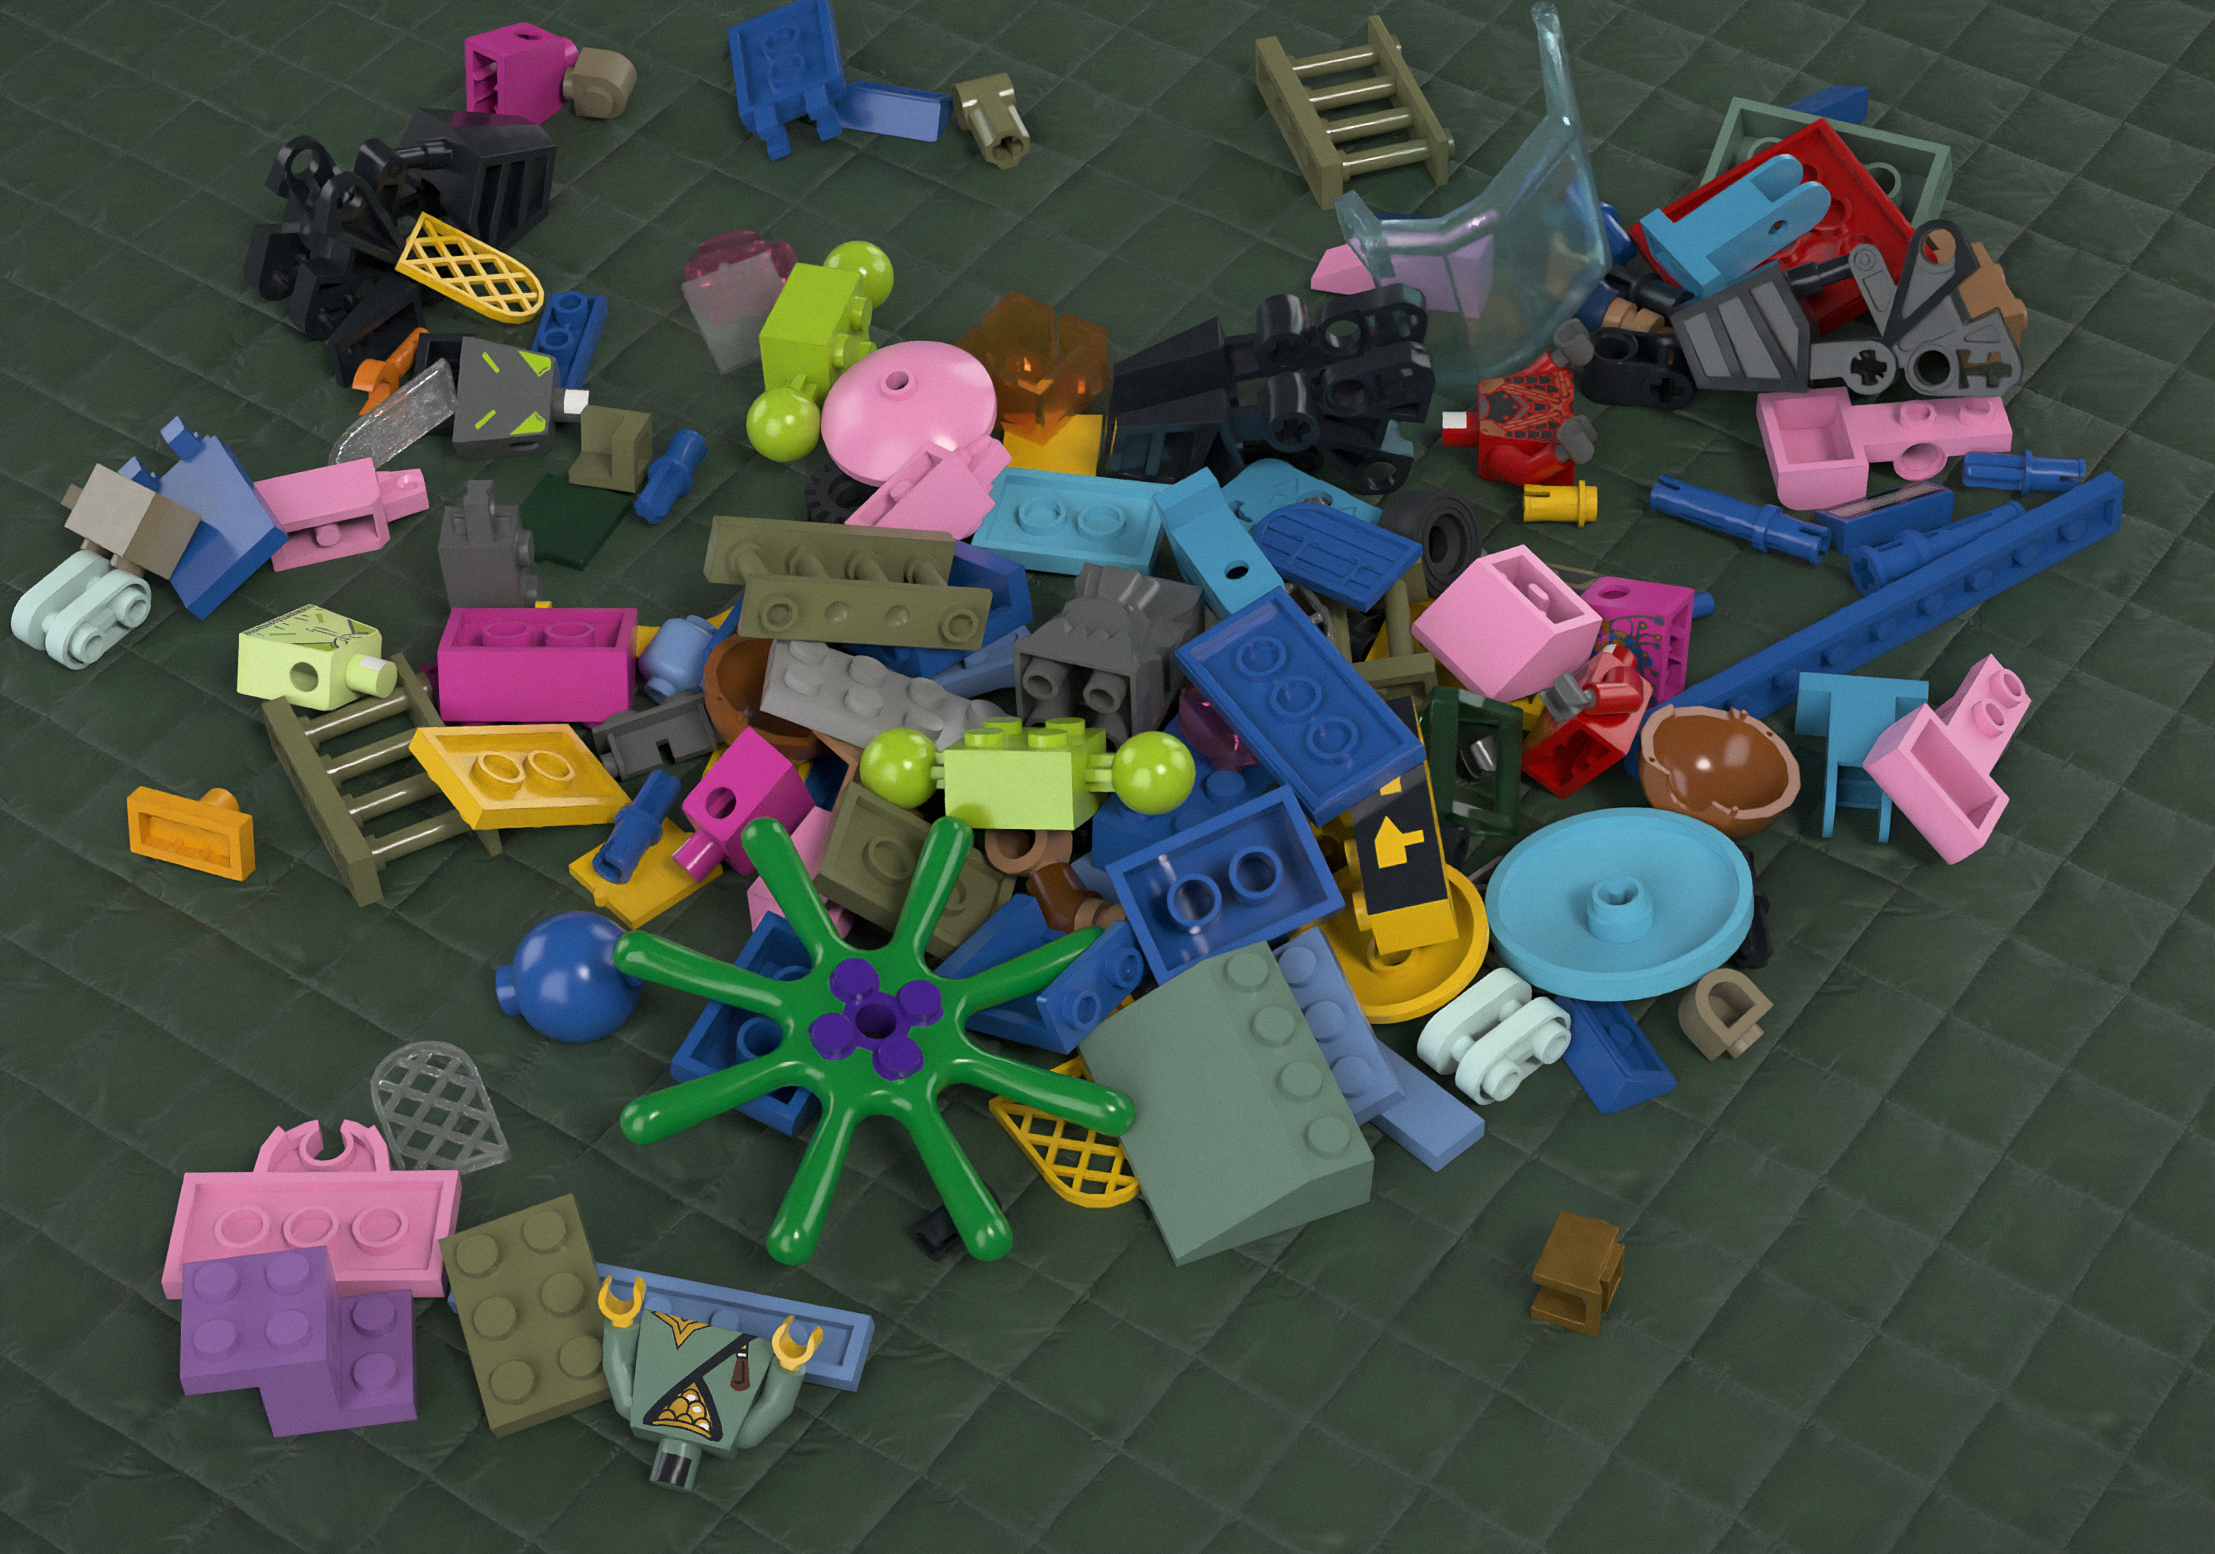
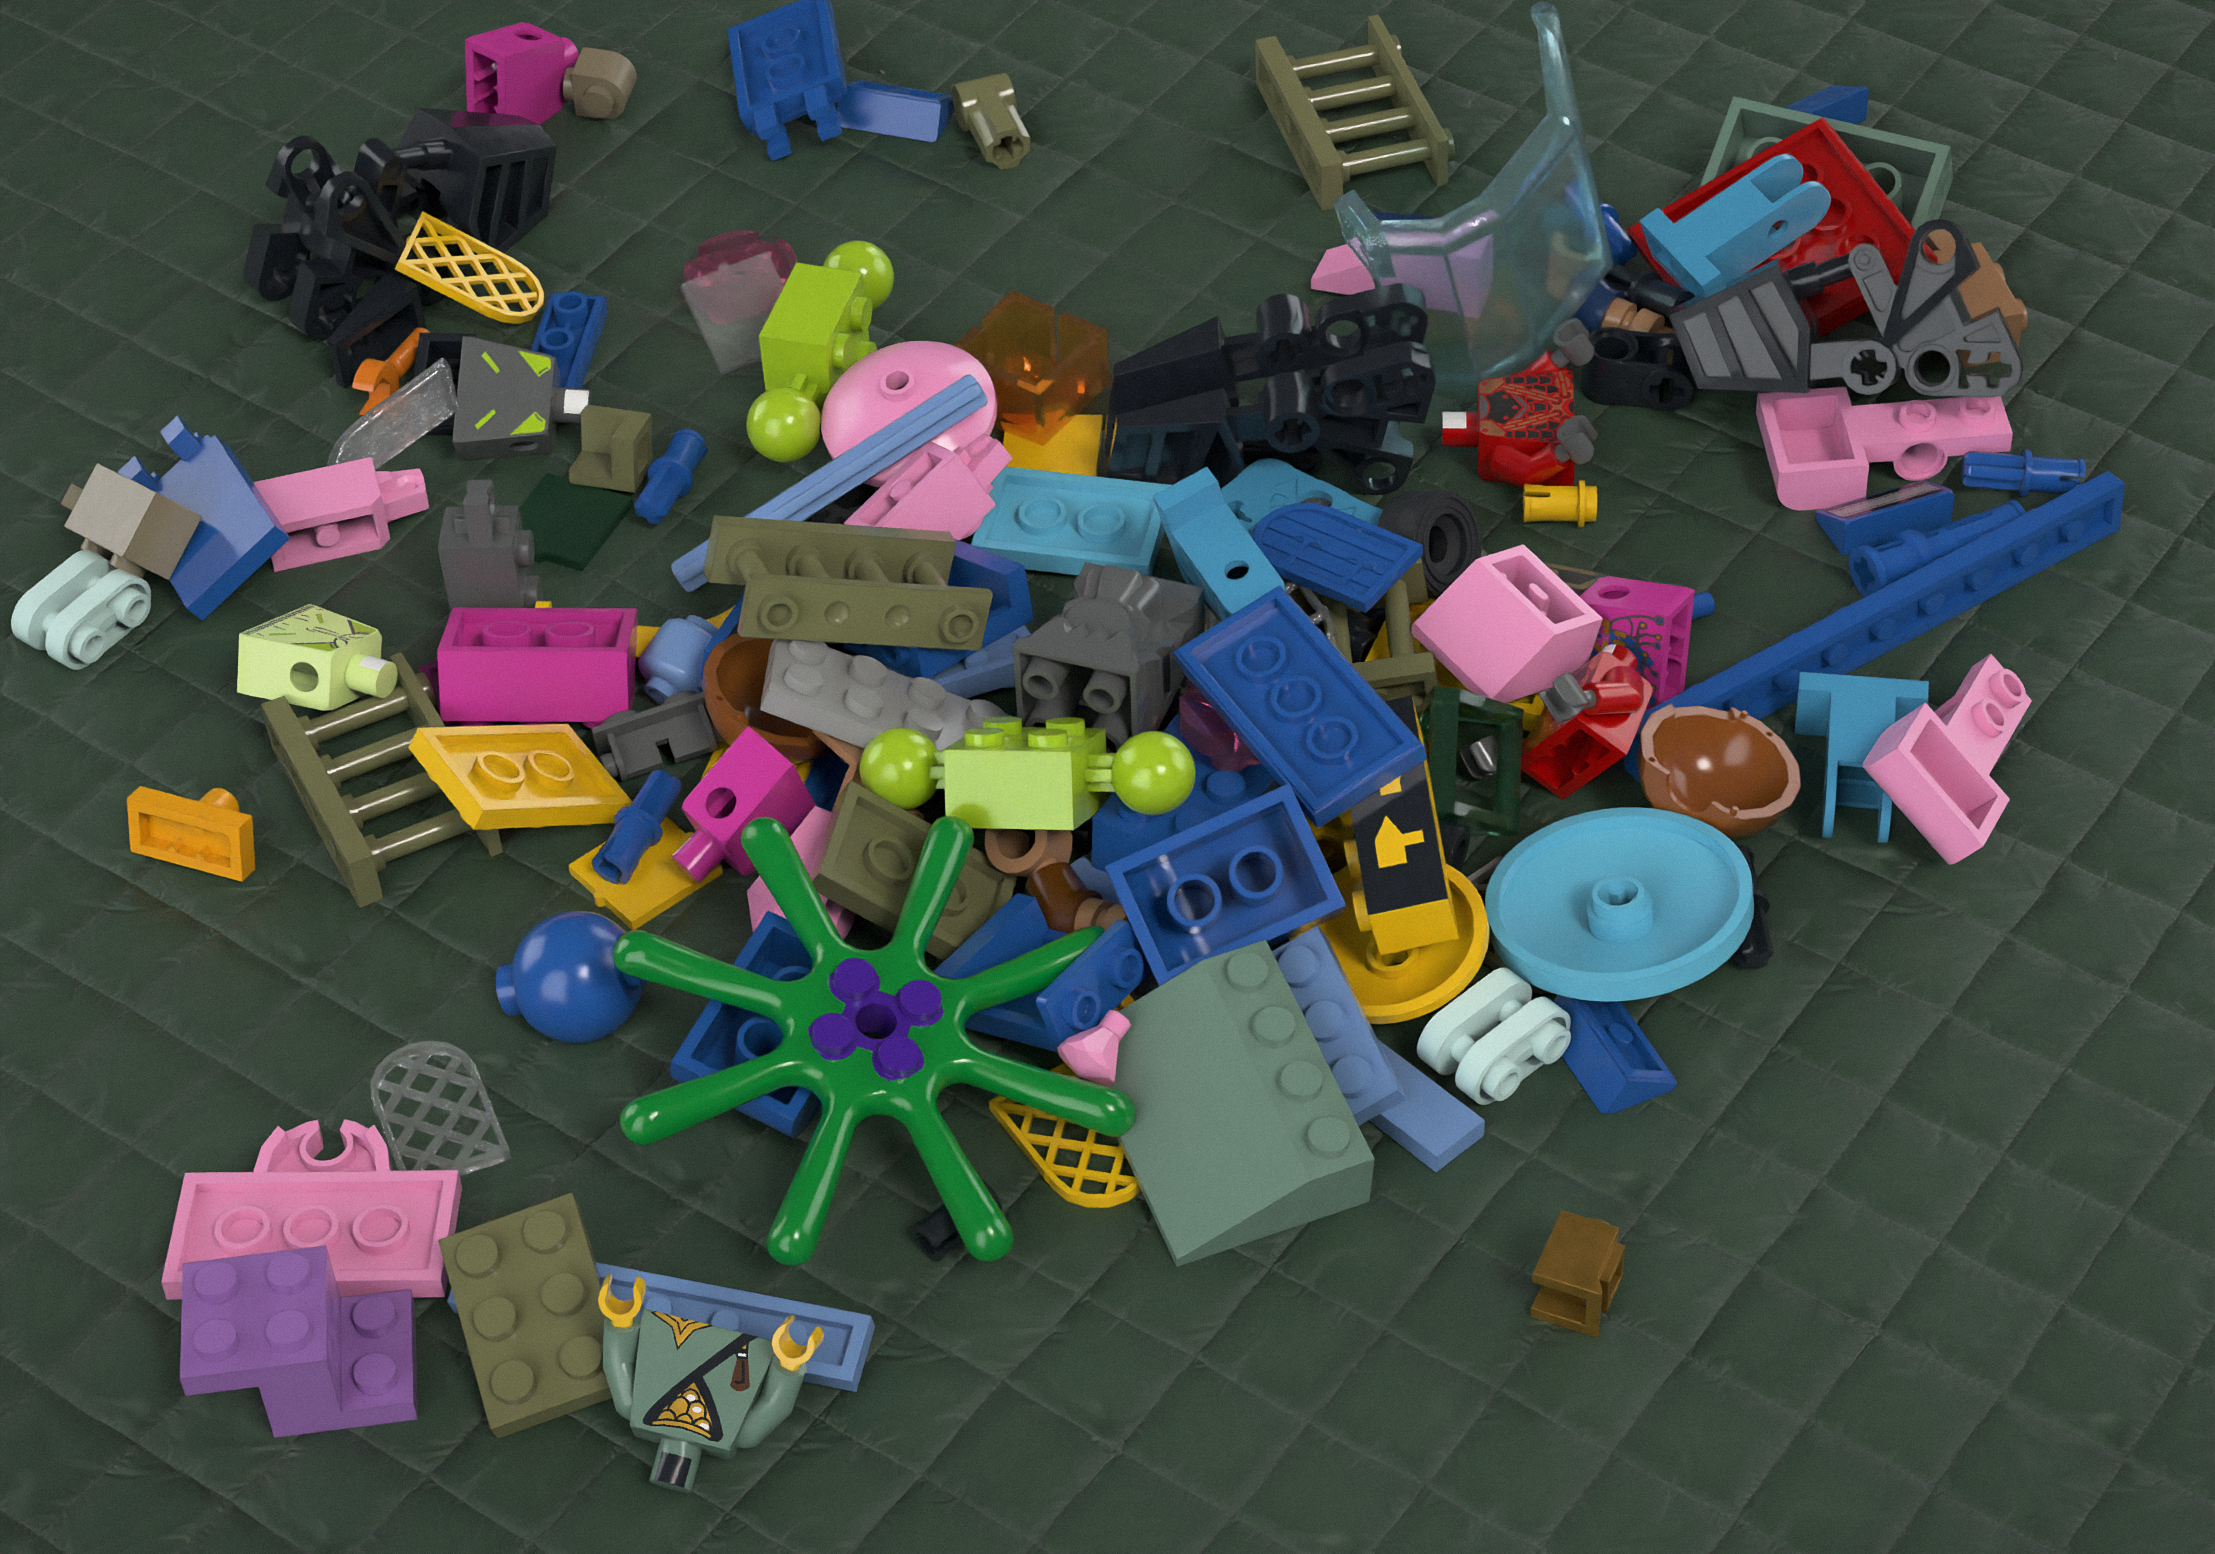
blue pin [1649,474,1832,566] -> none
dark tan plate [1678,968,1774,1062] -> none
none -> medium blue axle [671,374,988,592]
none -> bright pink rock [1057,1010,1131,1087]

